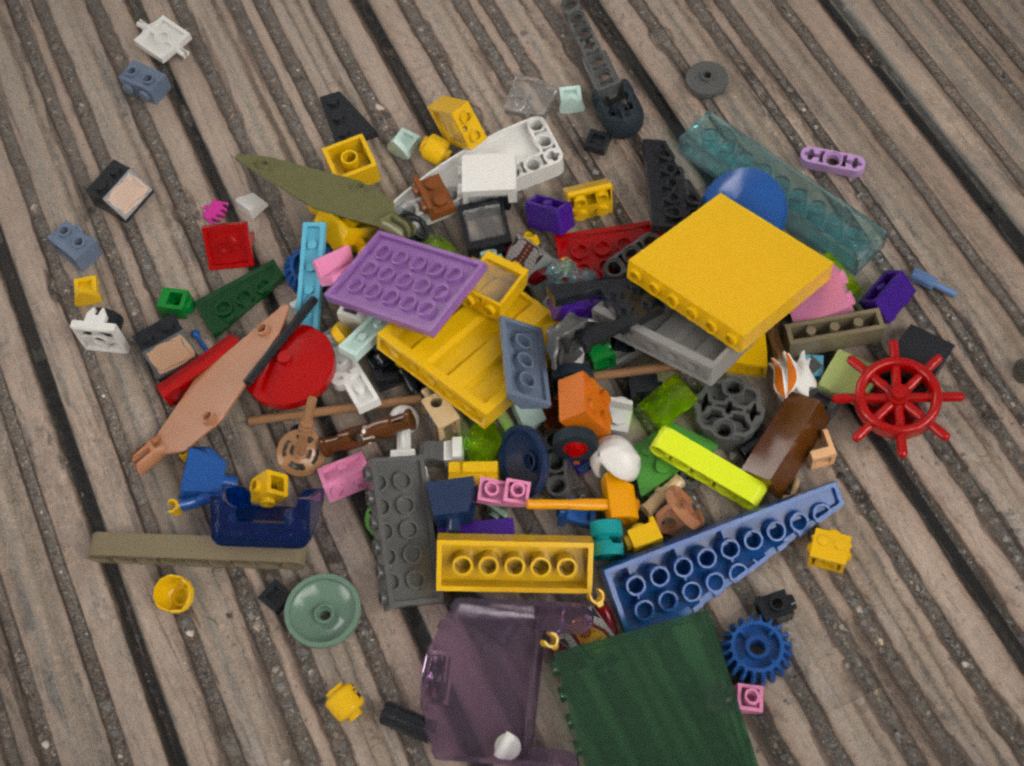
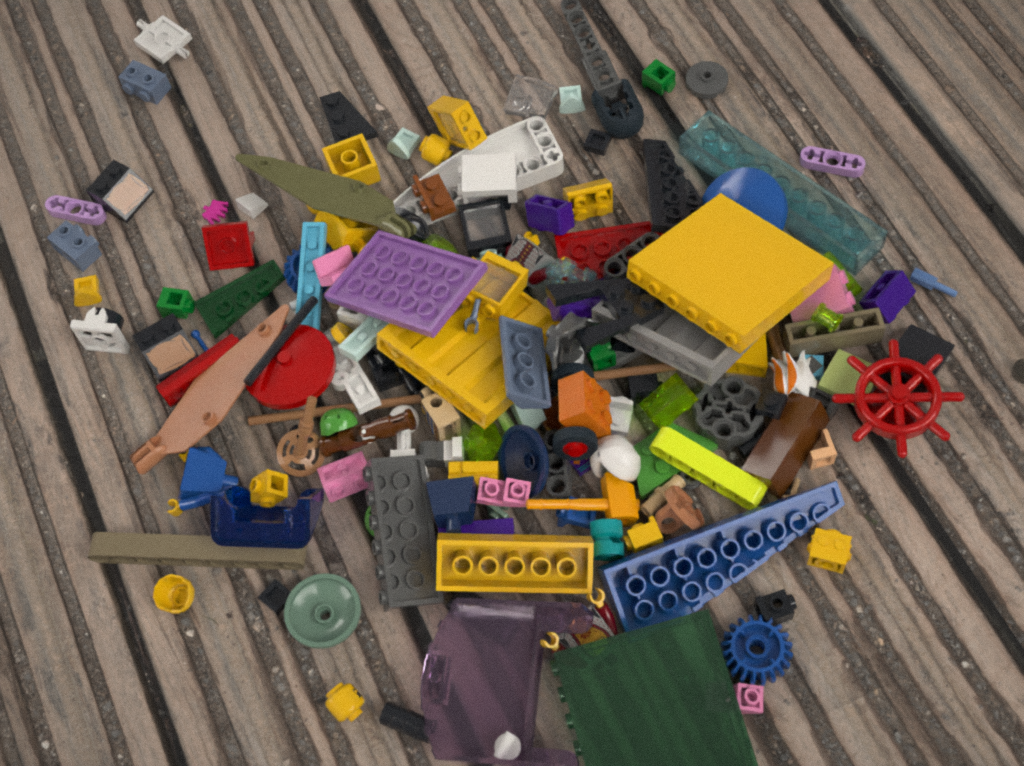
none -> lavender beam [45,195,107,225]
none -> bright green helmet [319,408,358,437]
none -> sand blue hand [464,299,481,334]
none -> green brick [642,59,676,96]
none -> black plate [755,388,788,420]
none -> clear neon green bush [811,302,844,333]

